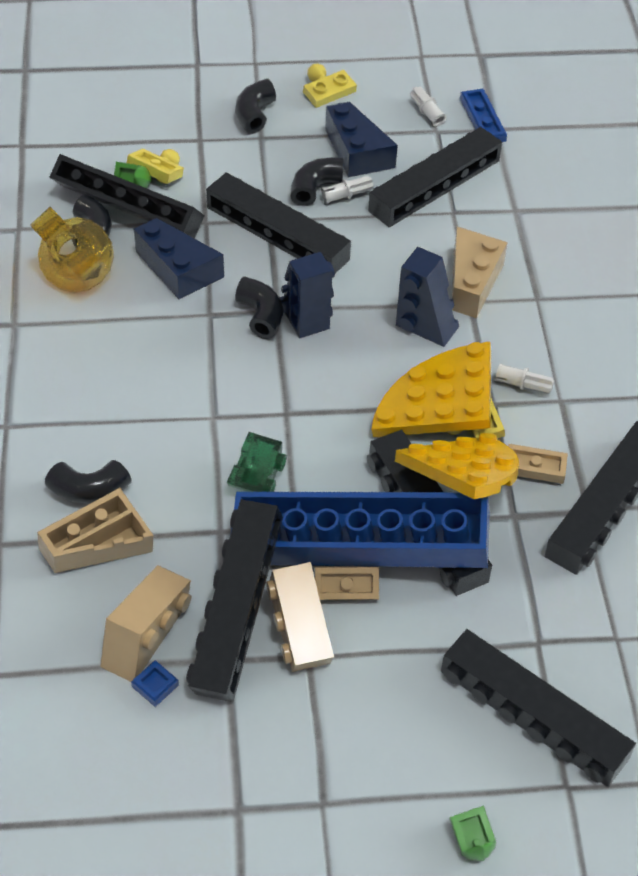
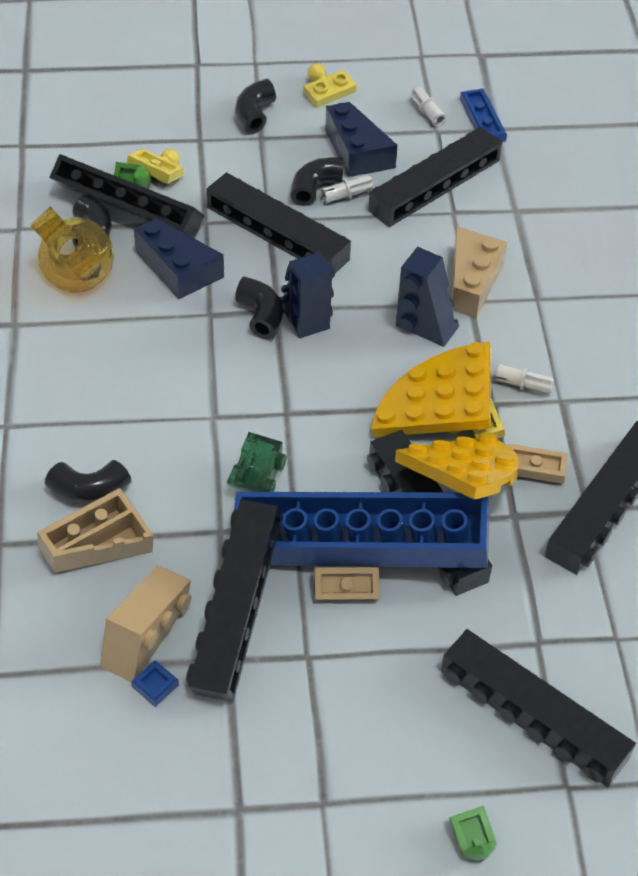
wedge [266,562,334,672] -> none

